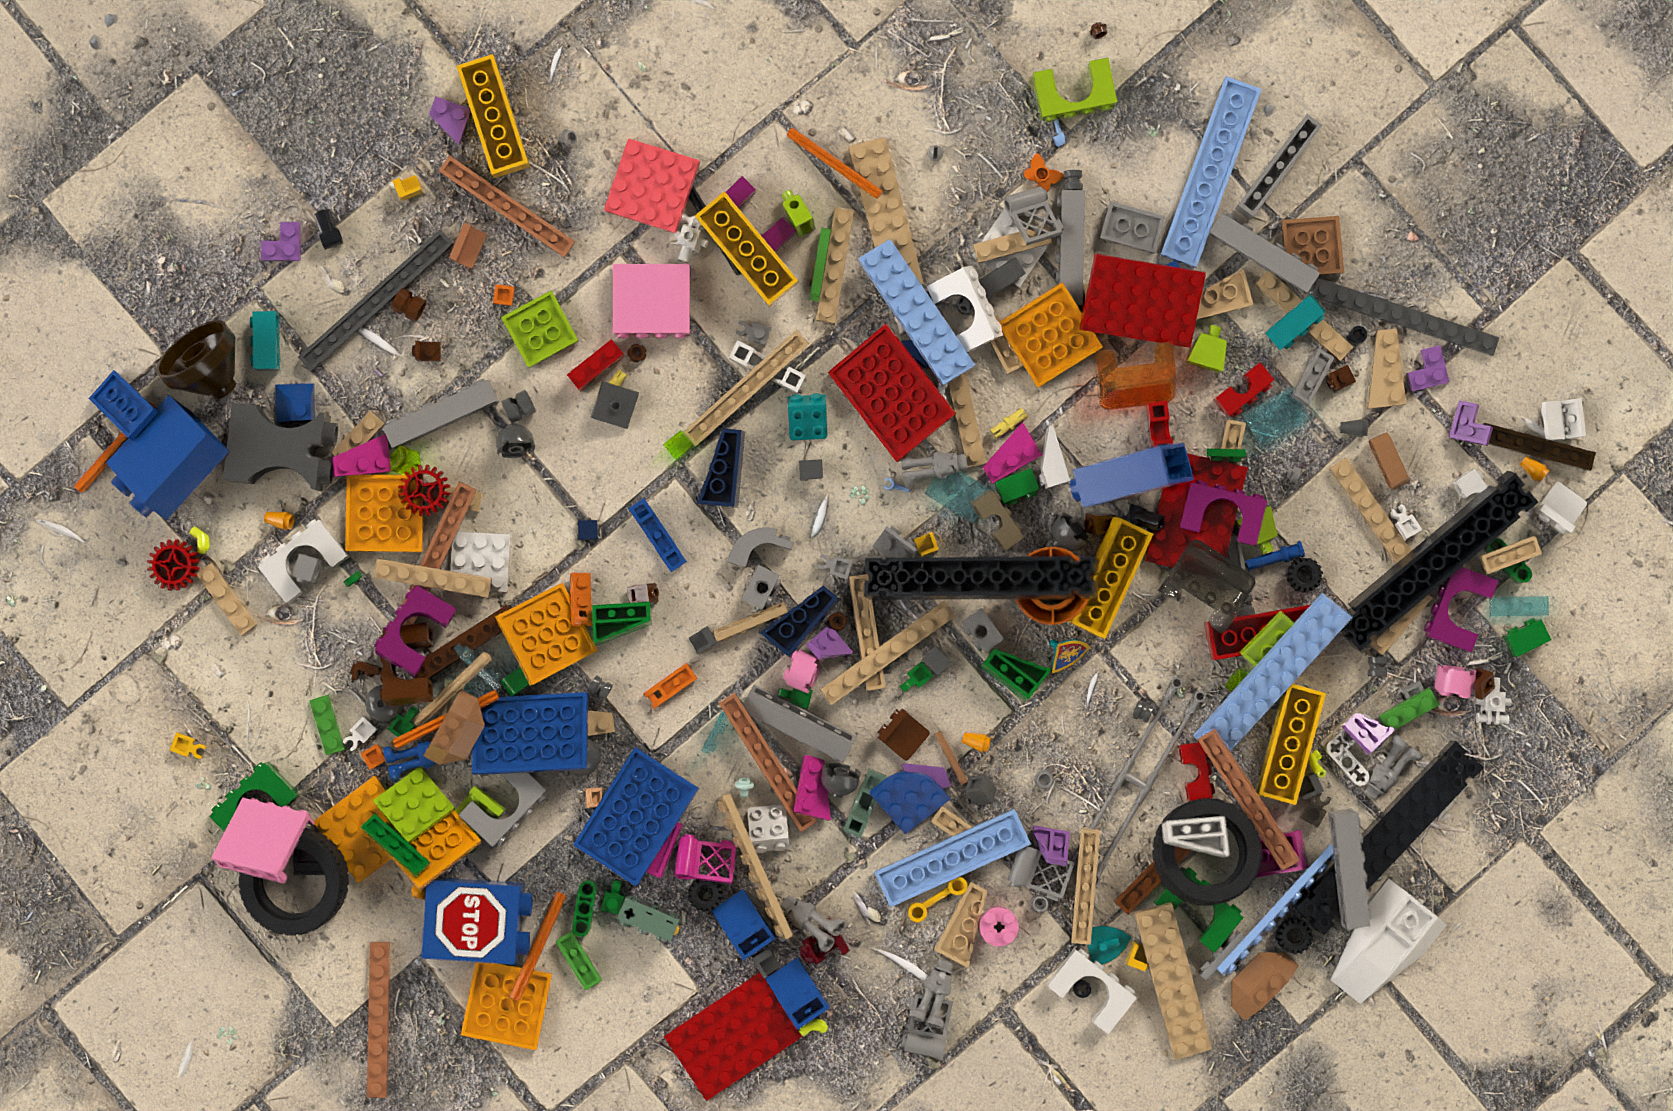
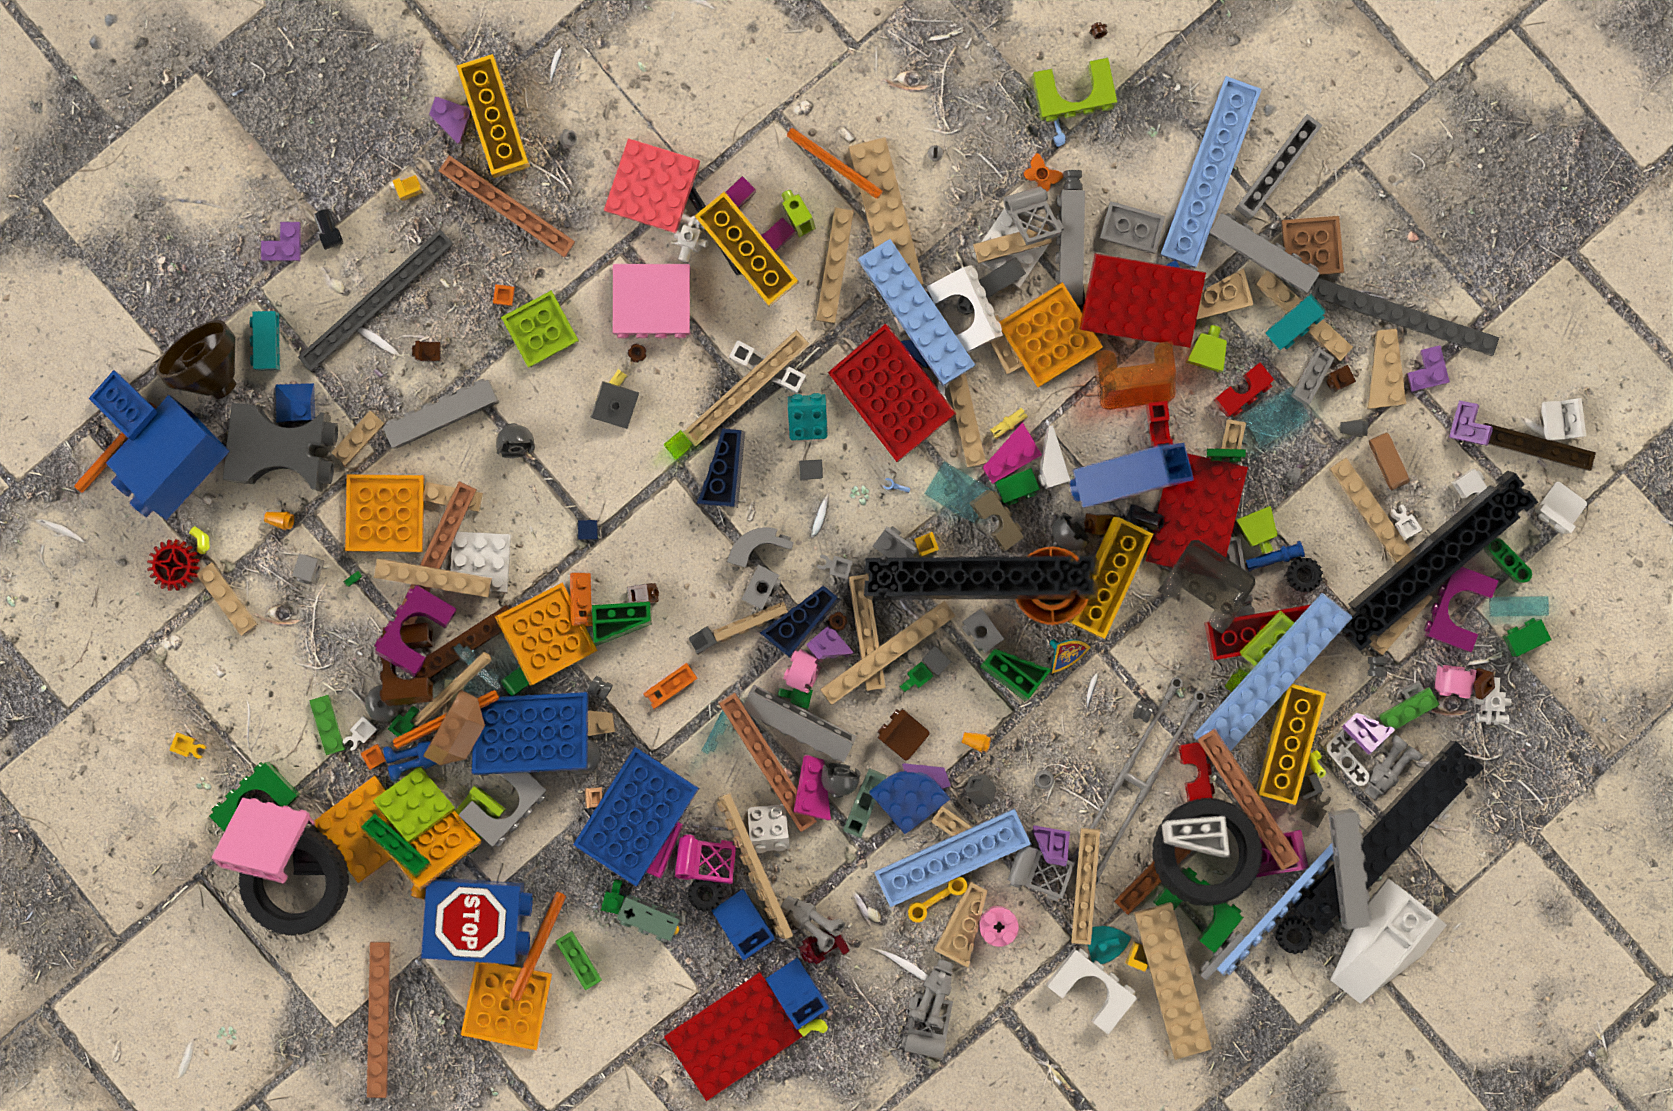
white arch [258,519,350,604] -> none
dark pink wing [331,434,391,477] -> none
reddish brown bracket [350,660,382,680] -> none
clear neon green panel [390,445,421,475] -> none
reddish brown wheel [391,288,427,322] -> none
red gear [398,464,451,516] -> none
nougat panel [449,223,487,269] -> none
dark grey wheel [501,390,536,423] -> none
red arch [567,339,625,392] -> none
green beam [572,880,597,937] -> none
blue slope [628,498,687,572] -> none
light aqua plate [735,778,754,798] -> none
light grey plate [736,321,771,346] -> none
dark grey panel [752,947,780,978] -> none
bright green beam [810,227,831,302] -> none
light grey piece [901,451,968,489] -> none
medium nougat bar [934,730,968,785] -> none
light grey plate [1031,894,1050,913] -> none
black bush [1073,980,1091,998] -> none
magenta arch [1180,480,1267,547] -> none
medium nougat wedge [1231,952,1299,1020] -> none
black bush [1349,326,1368,344] -> none
tan plate [1479,536,1542,574] -> none
light orange cone [1519,456,1549,482] -> none

